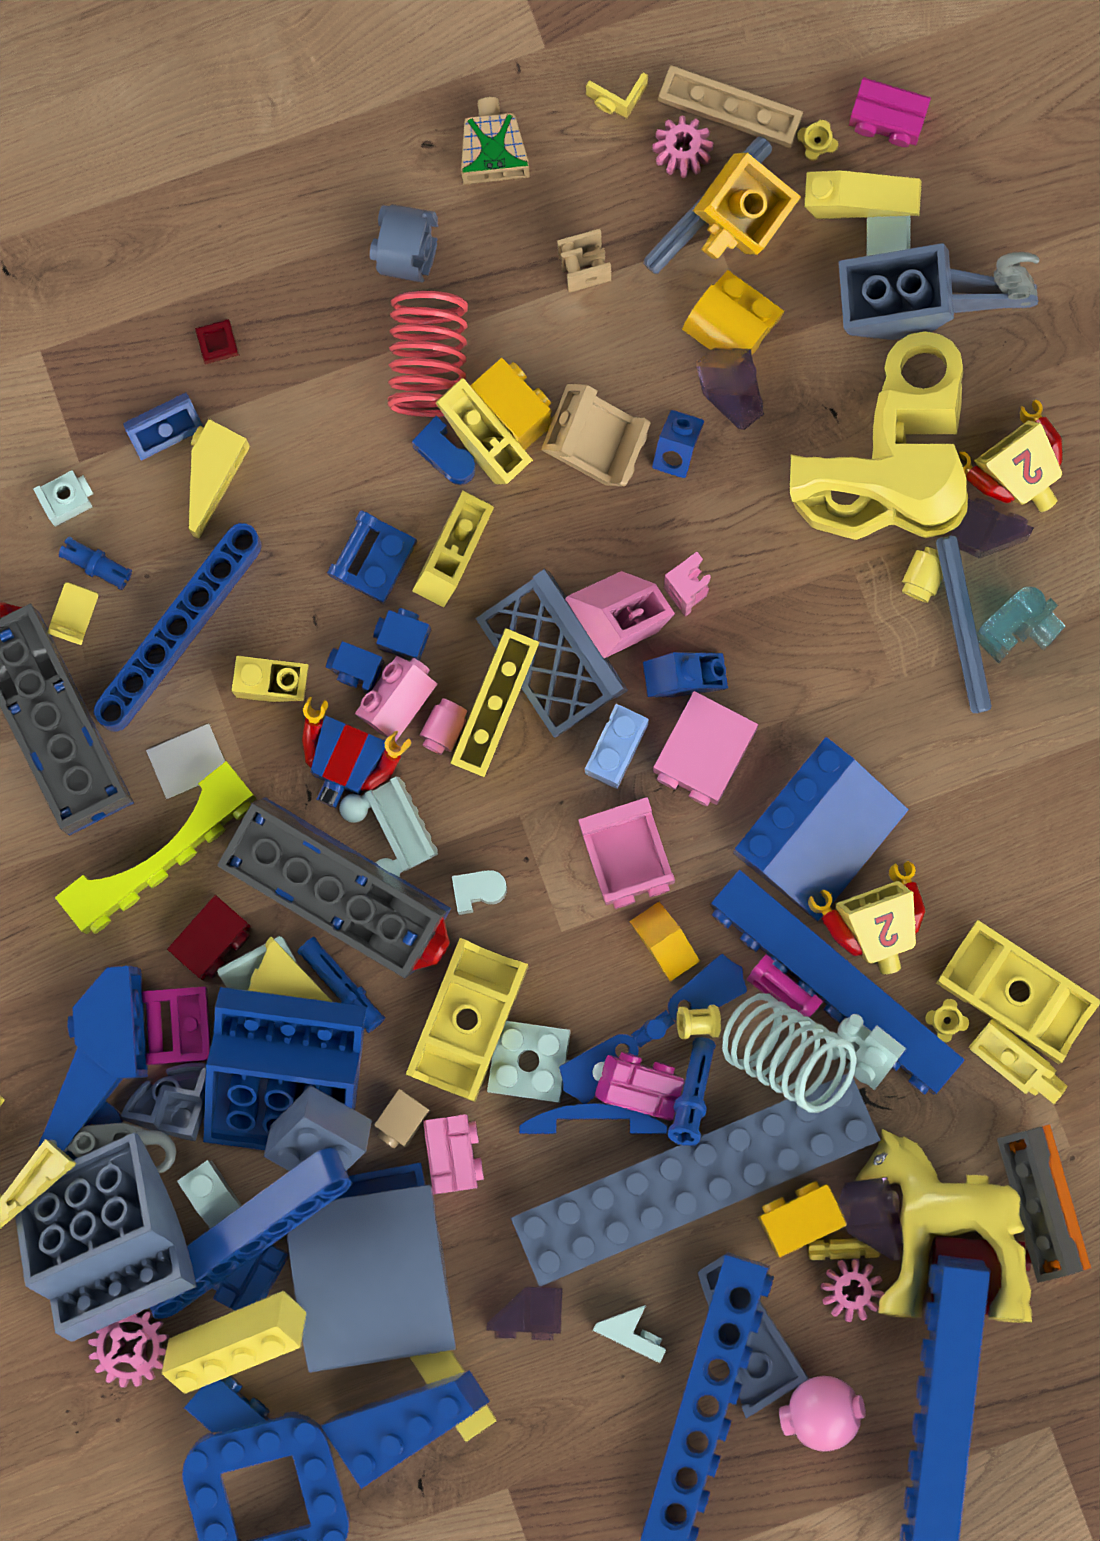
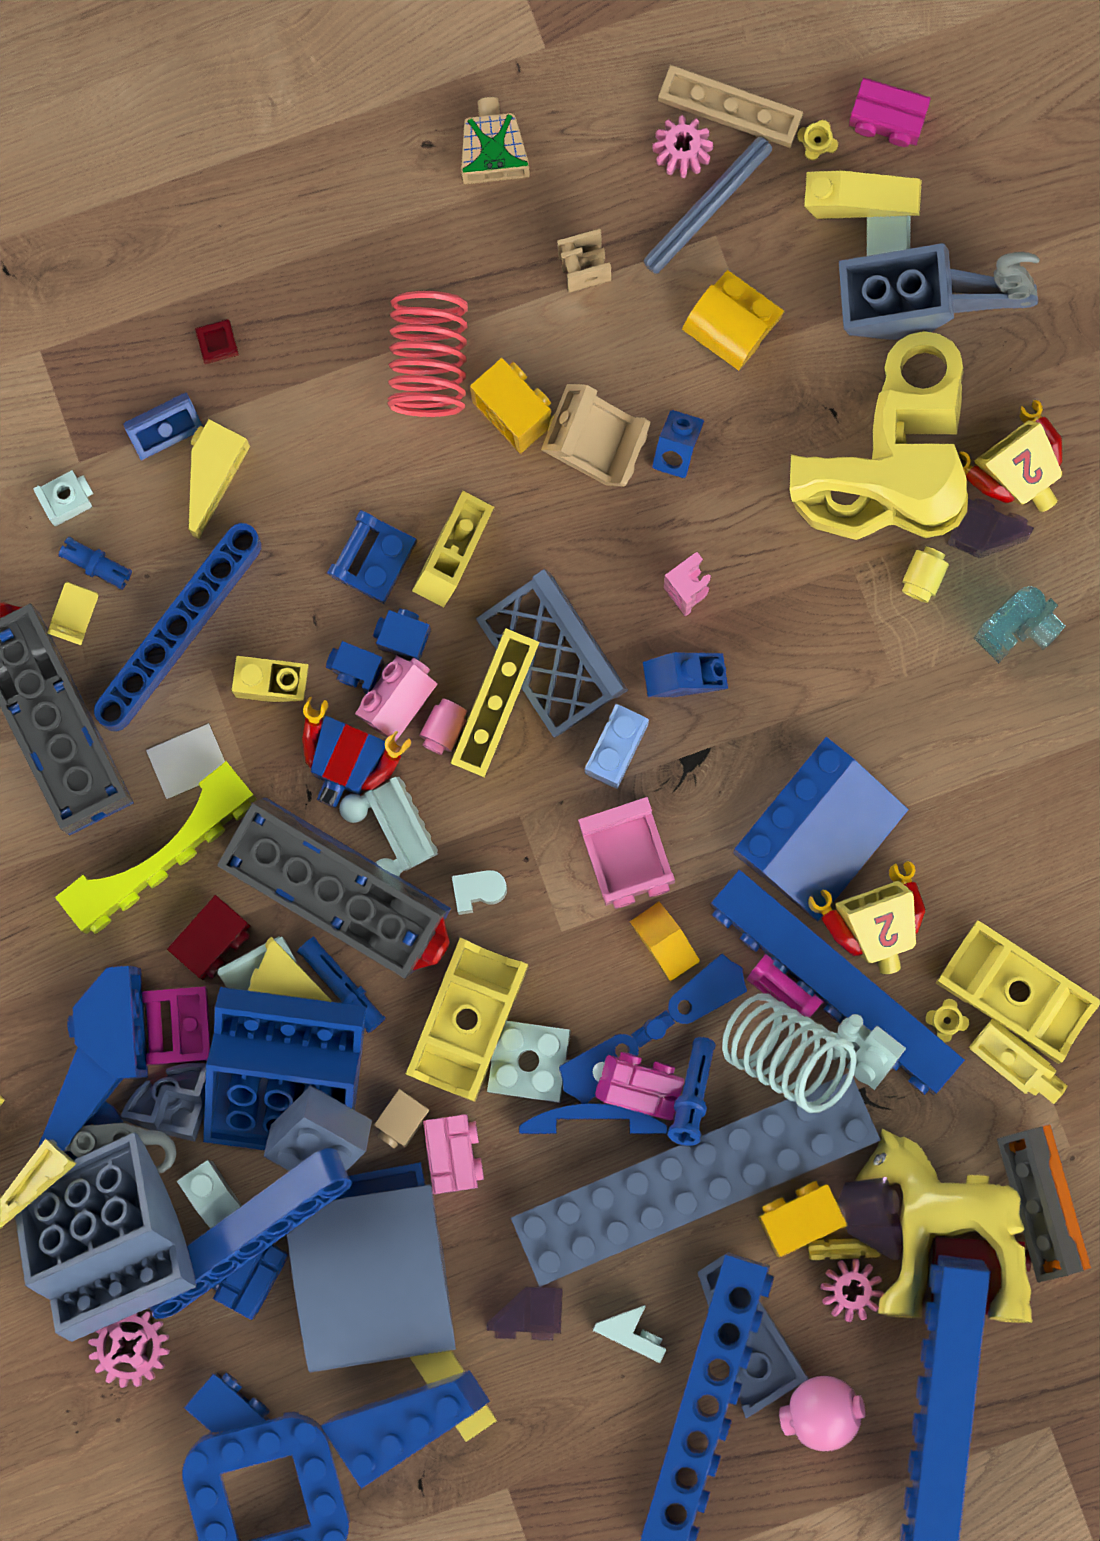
light yellow brick [161,1291,307,1394] -> none
sand blue brick [370,204,438,283] -> none
blue leg [412,416,476,485] -> none
light yellow slope [435,378,533,484] -> none
bright pink slope [565,571,675,658] -> none
light yellow bracket [586,72,648,119] -> none
bright pink brick [653,691,758,806] -> none
light yellow bush [676,1005,721,1039] -> none
yellow hinge [693,153,801,259] -> none
slope [696,347,764,430] -> none
sand blue axle [936,535,992,713] -> none

